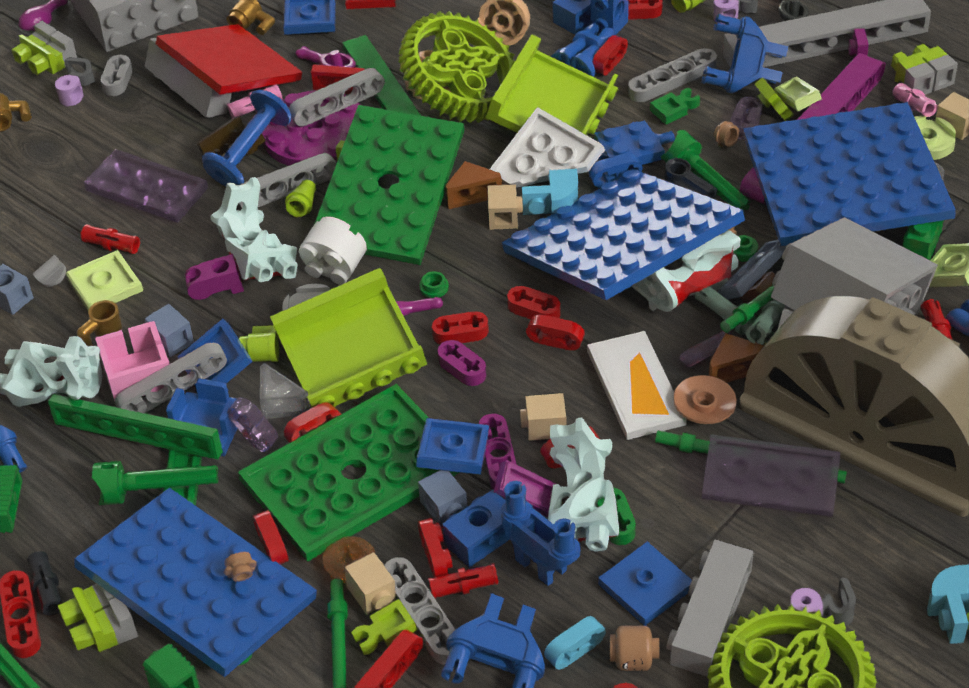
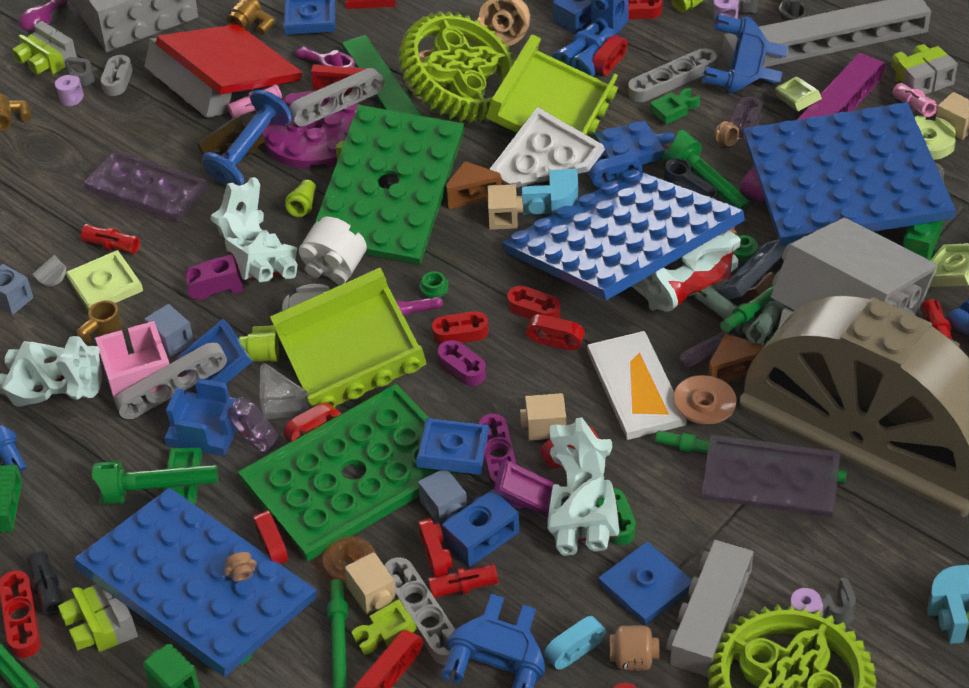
green tile [48,394,223,460] -> none
light grey beam [239,153,337,207] -> none
blue connector [501,481,580,586] -> none
lime plate [755,77,794,121] -> none
magenta plate [848,28,869,58] -> none

